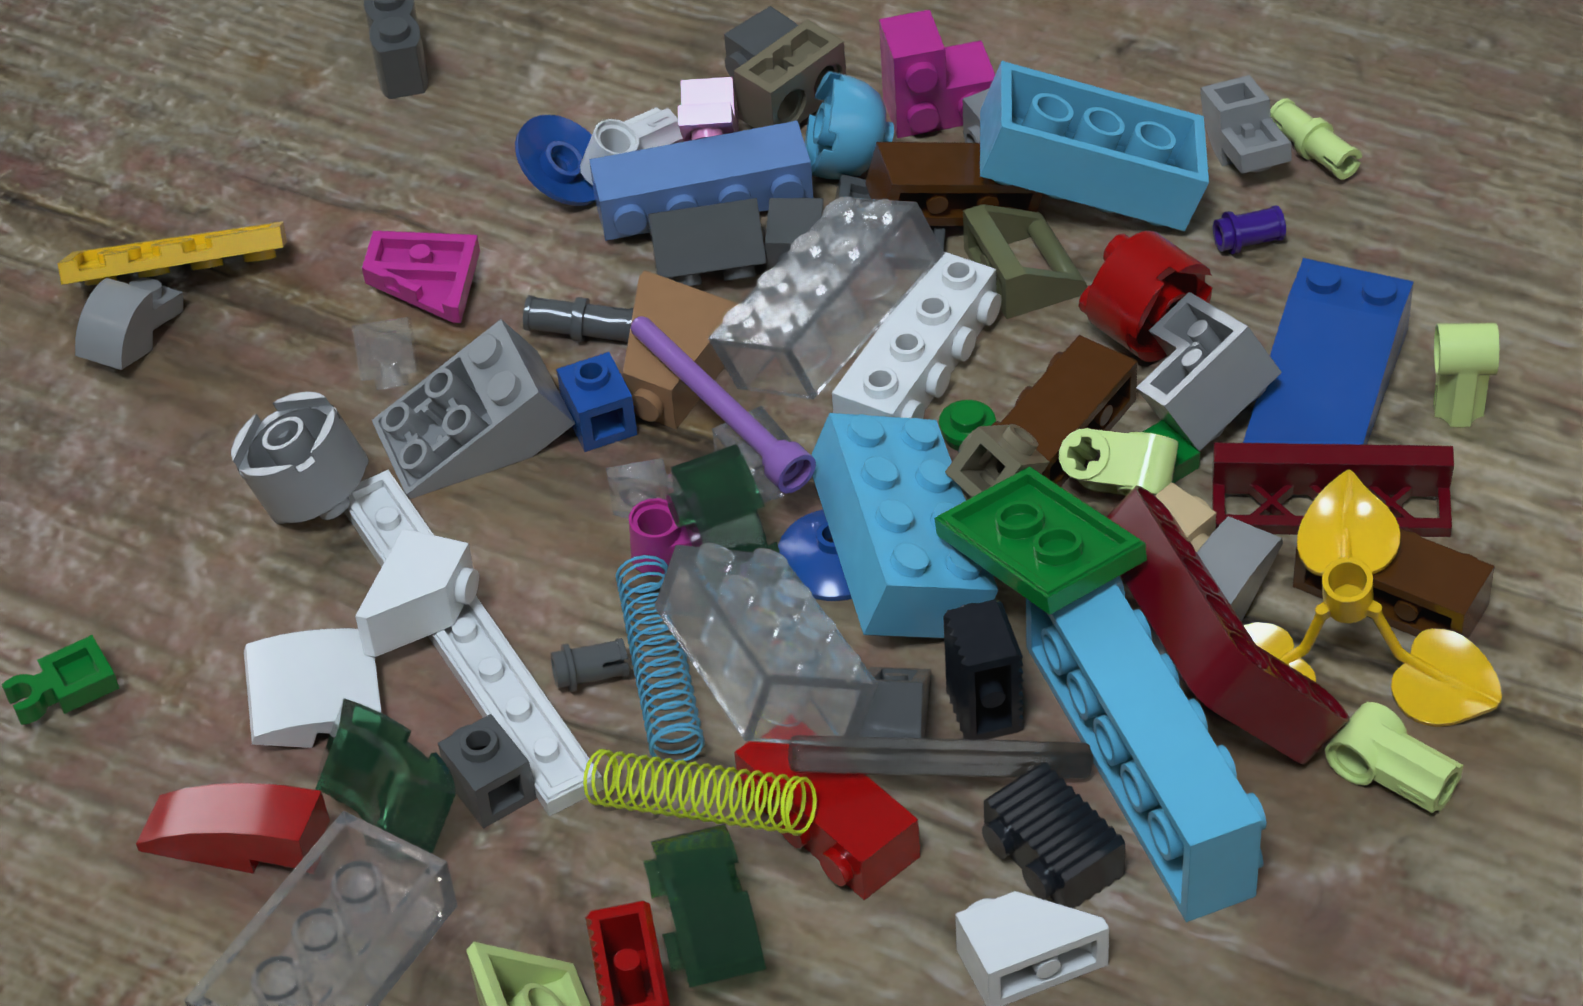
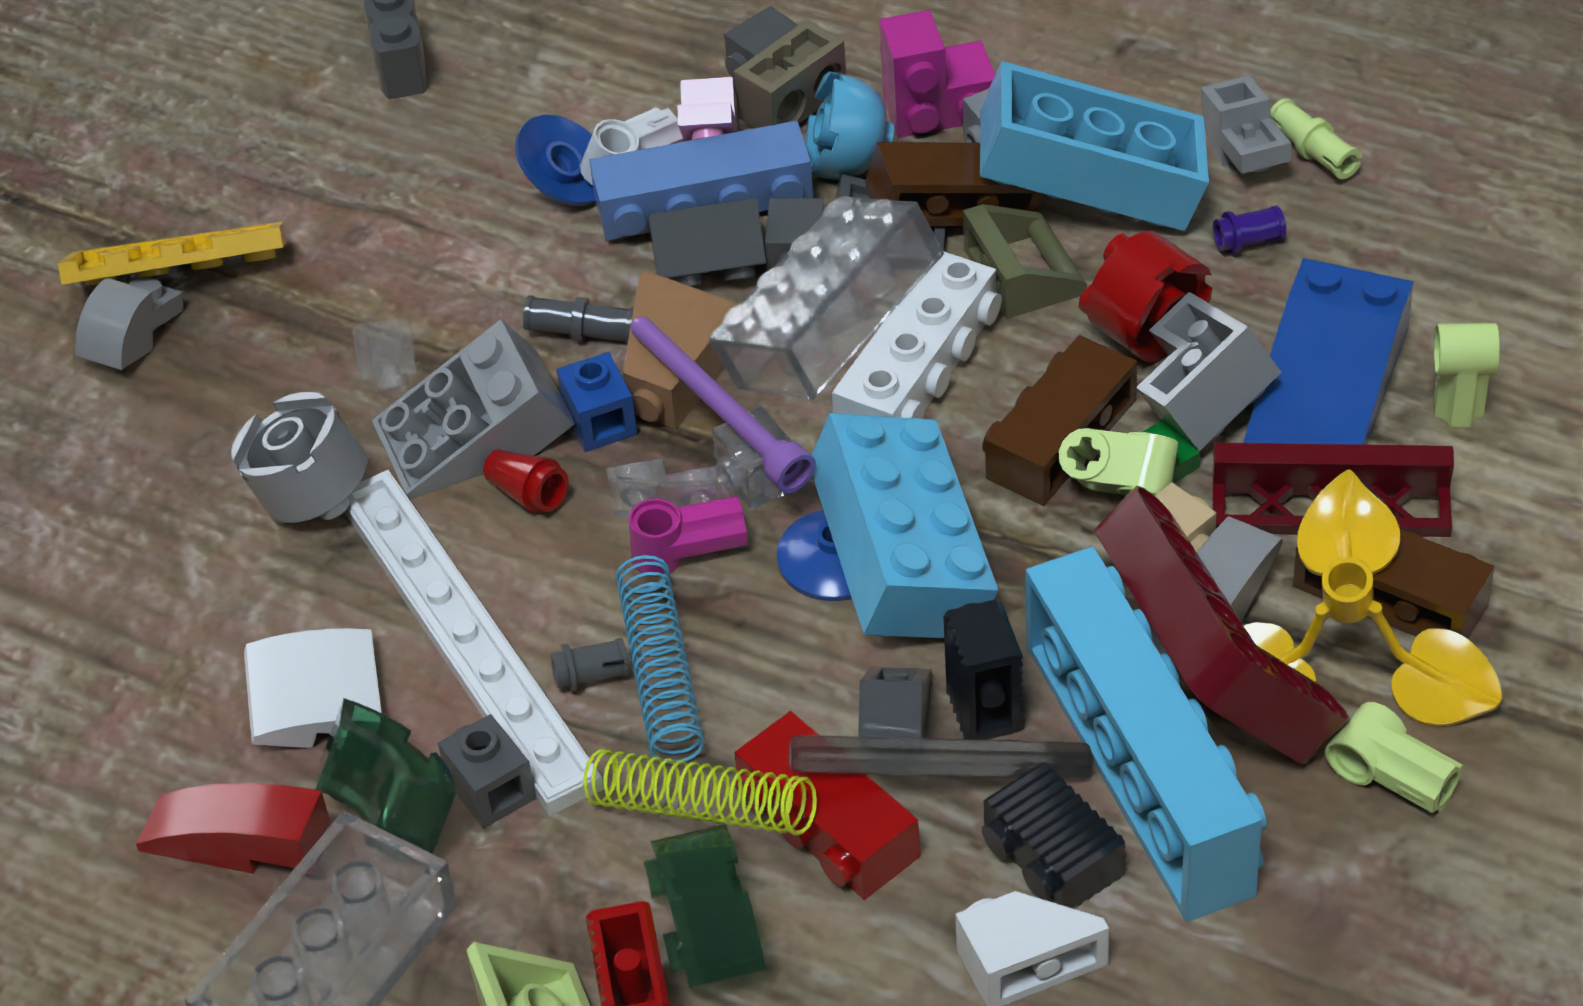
green plate [2,635,120,725] -> none
white slope [355,529,479,657] -> none
dark pink wing [362,231,480,323] -> none
clear brick [654,543,879,748] -> none
clear green brick [666,444,790,626] -> none
green tile [934,467,1147,615] -> none
green plate [939,400,996,451] -> none
dark tan brick [945,424,1050,499] -> none
none -> red cone [483,449,569,513]

